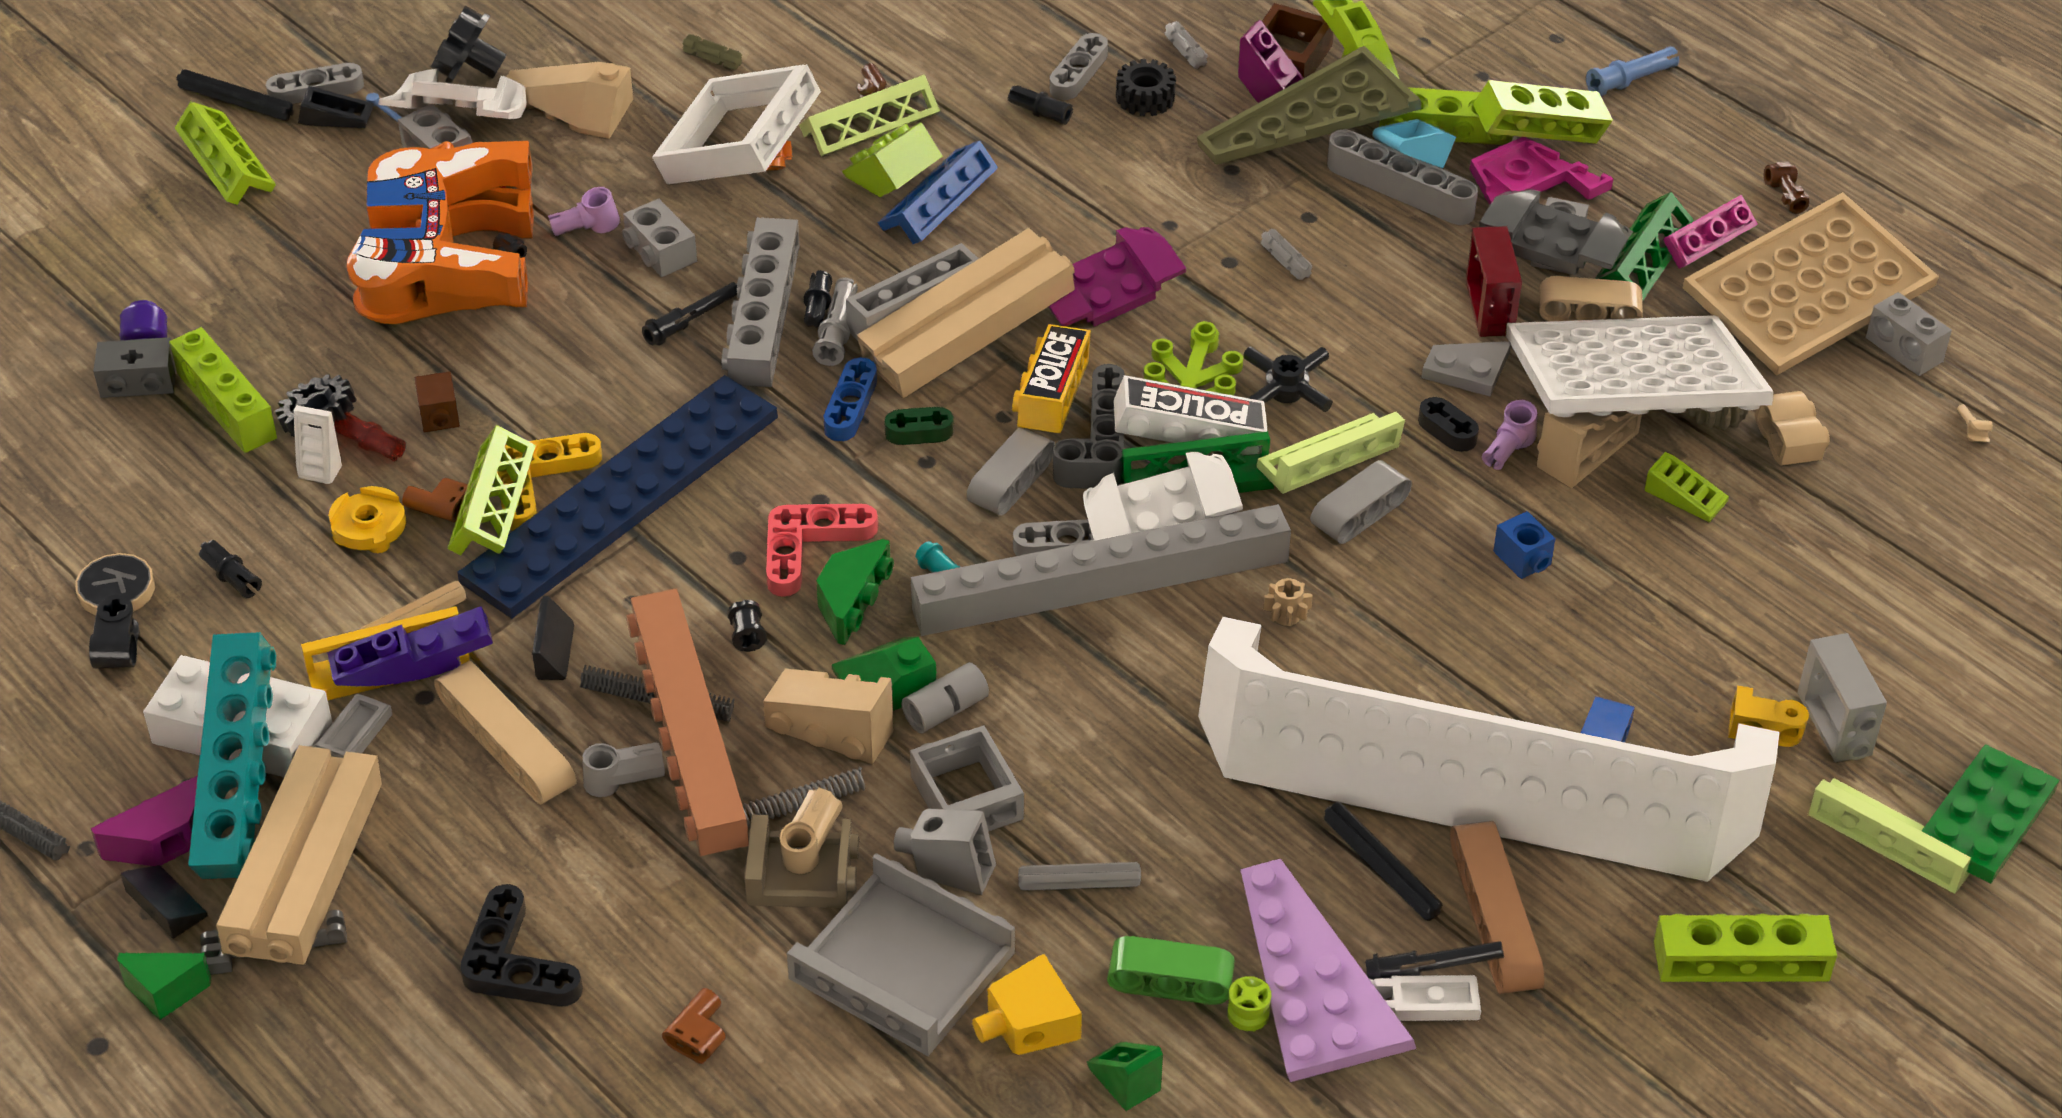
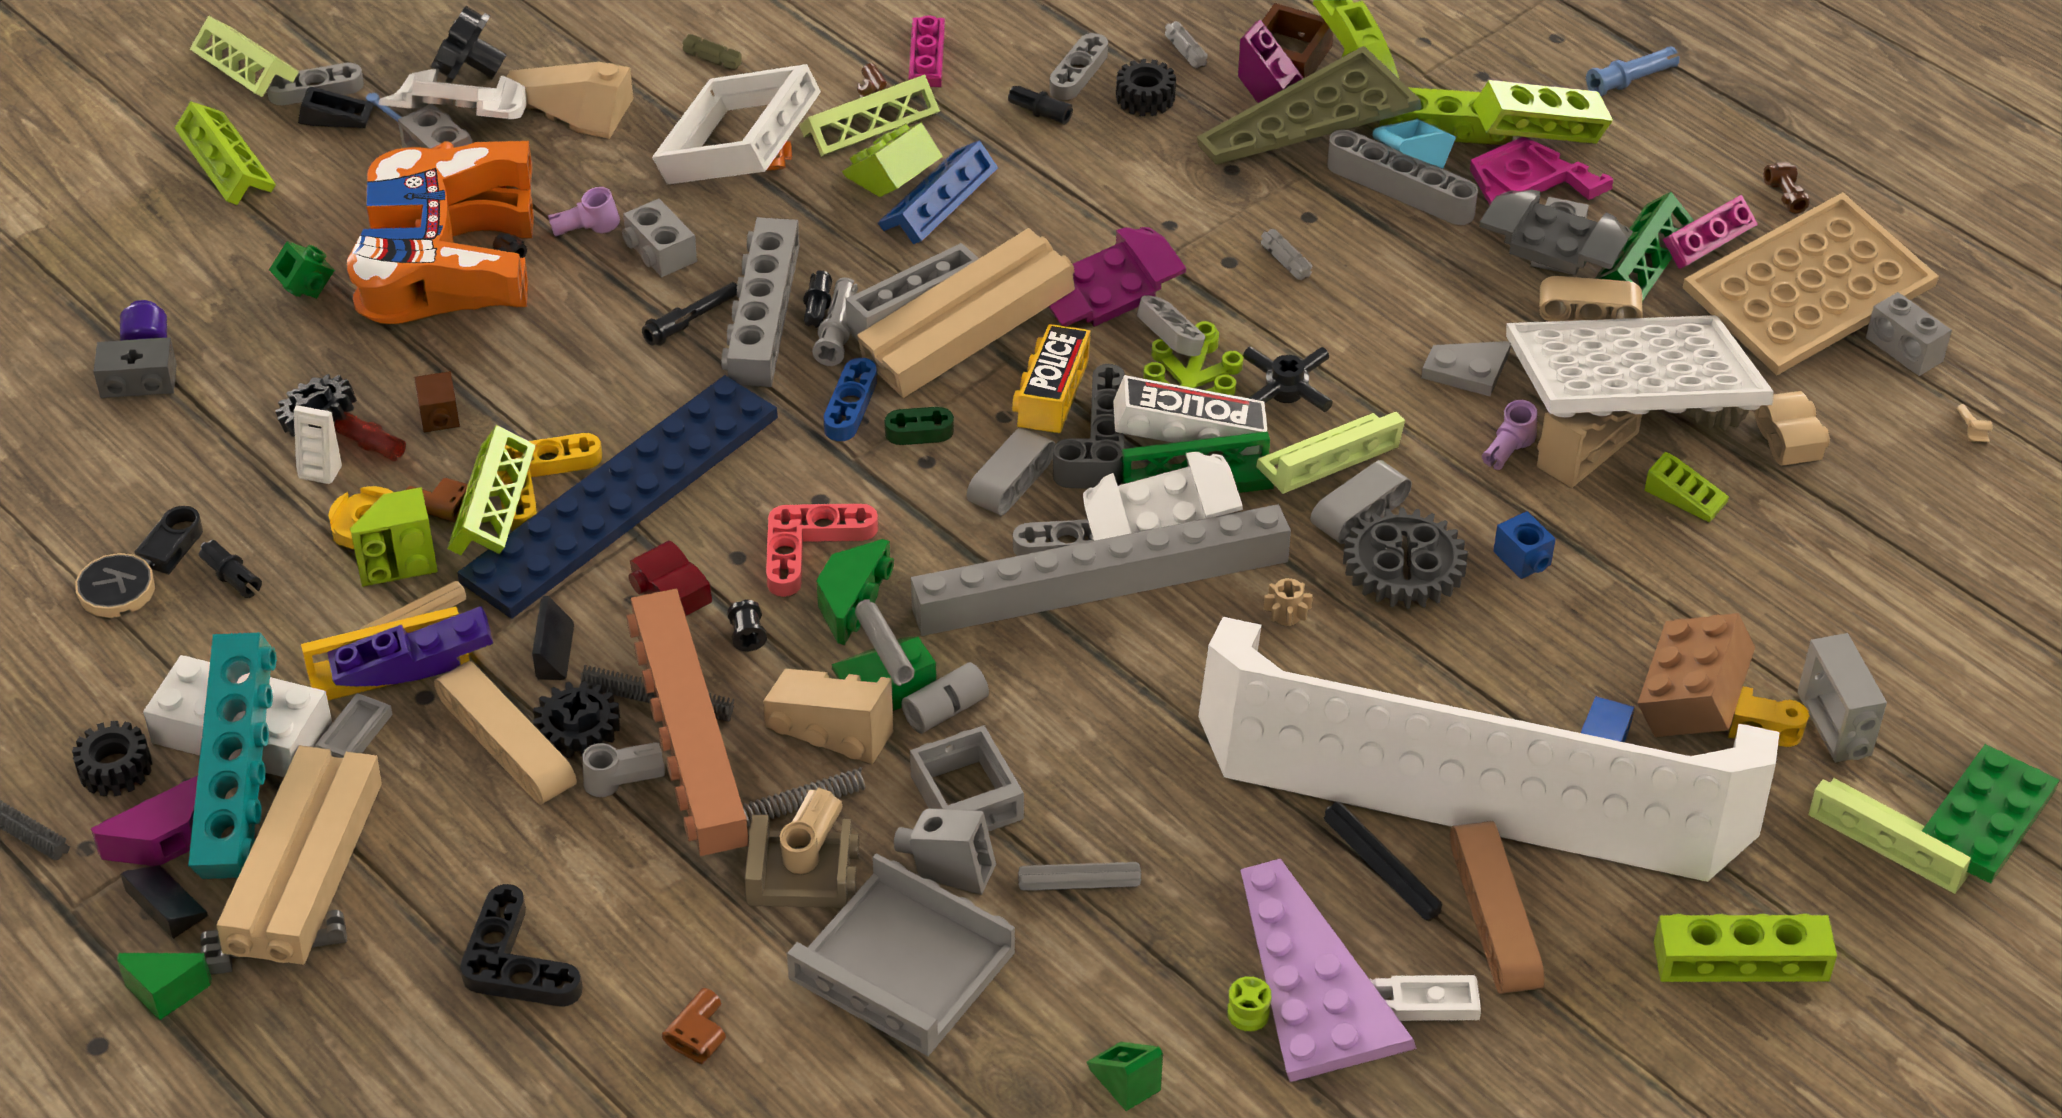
black piece [89,595,140,669] -> none
lime brick [169,327,277,453] -> none
black axle [176,69,294,121] -> none
teal pin [915,541,960,573] -> none
yellow torso [972,954,1082,1055] -> none
bright green beam [1107,936,1235,1004] -> none
black pin [1366,941,1505,980] -> none
black beam [1418,397,1479,452] -> none
dark red window [1465,226,1522,337] -> none
none -> black tyre [72,721,152,797]
none -> black piece [135,506,203,575]
none -> yellowish green fence [190,15,299,97]
none -> green brick [269,241,335,299]
none -> lime slope [350,487,438,587]
none -> black gear [533,681,621,758]
none -> dark red brick [629,540,712,616]
none -> light grey piece [855,600,914,686]
none -> dark pink tile [909,15,945,87]
none -> light grey beam [1137,296,1205,356]
none -> dark grey gear [1343,507,1468,609]
none -> medium nougat brick [1637,613,1755,737]

